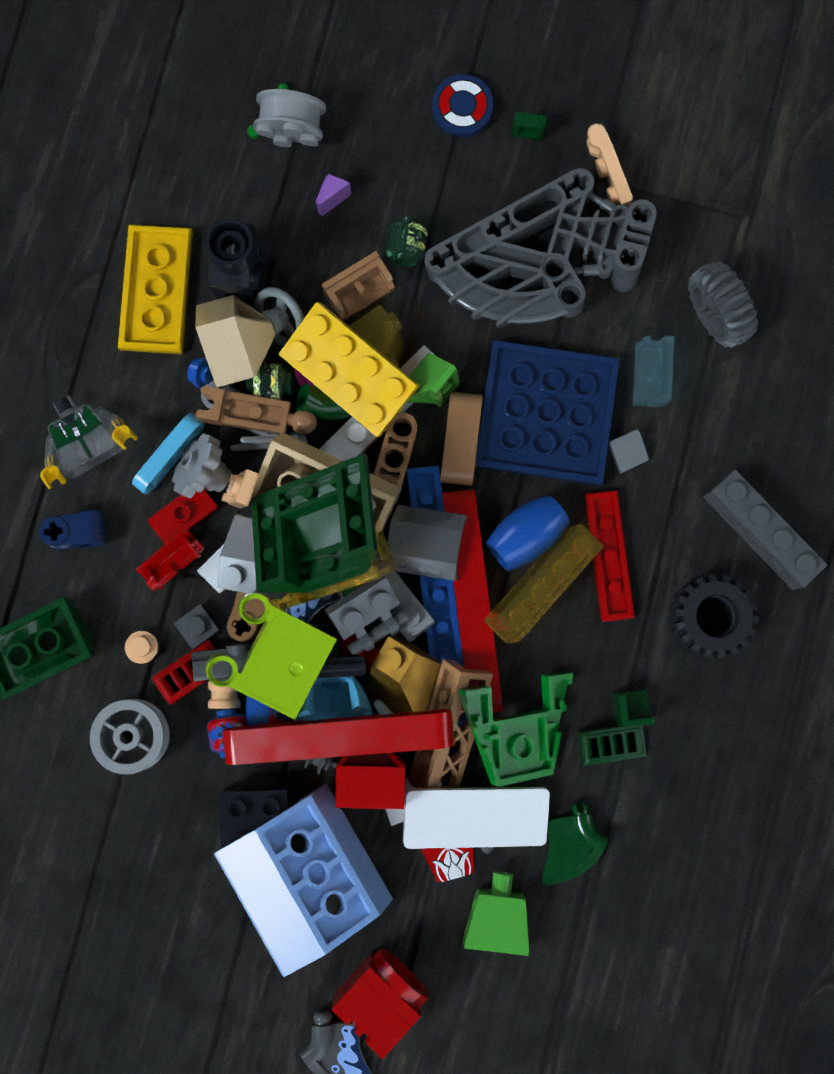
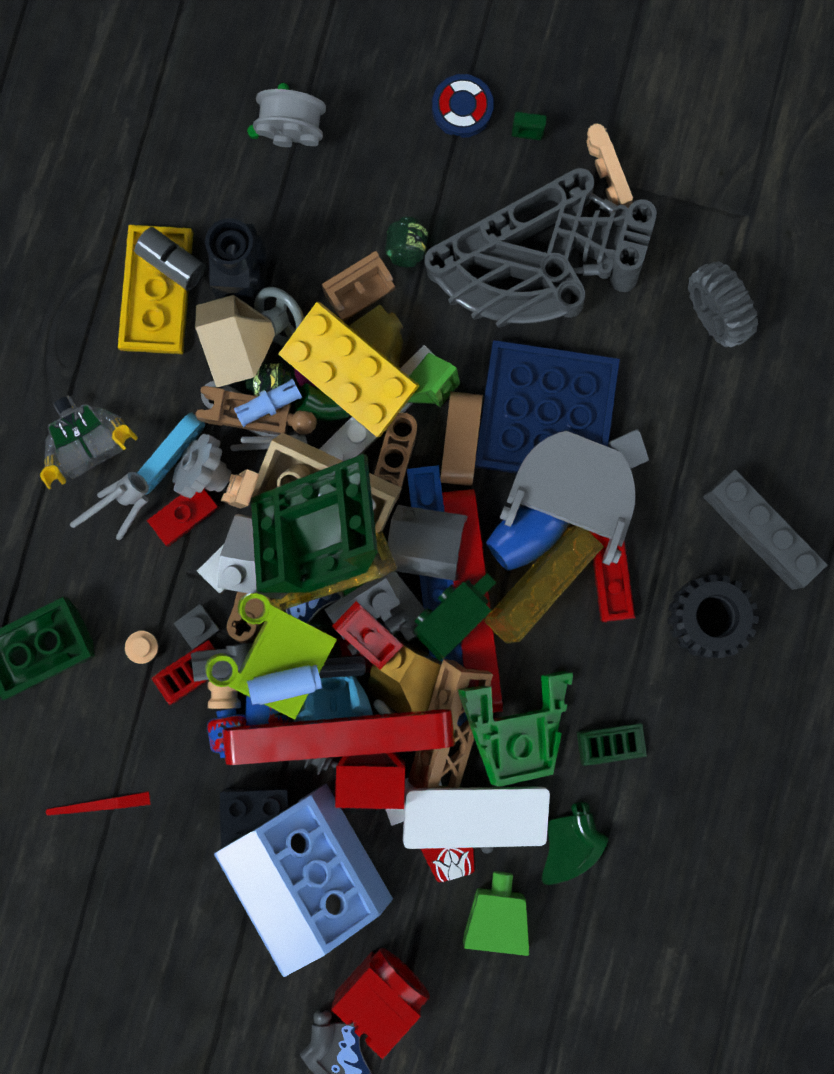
dark blue piece [38,510,106,550] -> none
light grey wheel [90,699,170,774] -> none
red hinge [135,527,205,591] -> none
blue plate [187,357,214,389] -> none
medium lavender slope [316,174,351,216] -> none
dark green panel [612,690,656,728] -> none
clear light blue hinge [633,336,674,407] -> none
none -> red sticker [46,792,150,815]
none -> light grey plant [70,472,149,540]
none -> dark grey pin [134,227,206,291]
none -> light blue pin [234,379,302,427]
none -> light blue piece [247,665,322,705]
none -> red plate [332,601,404,670]
none -> dark green hinge [412,573,496,661]
none -> light grey piece [500,431,635,565]

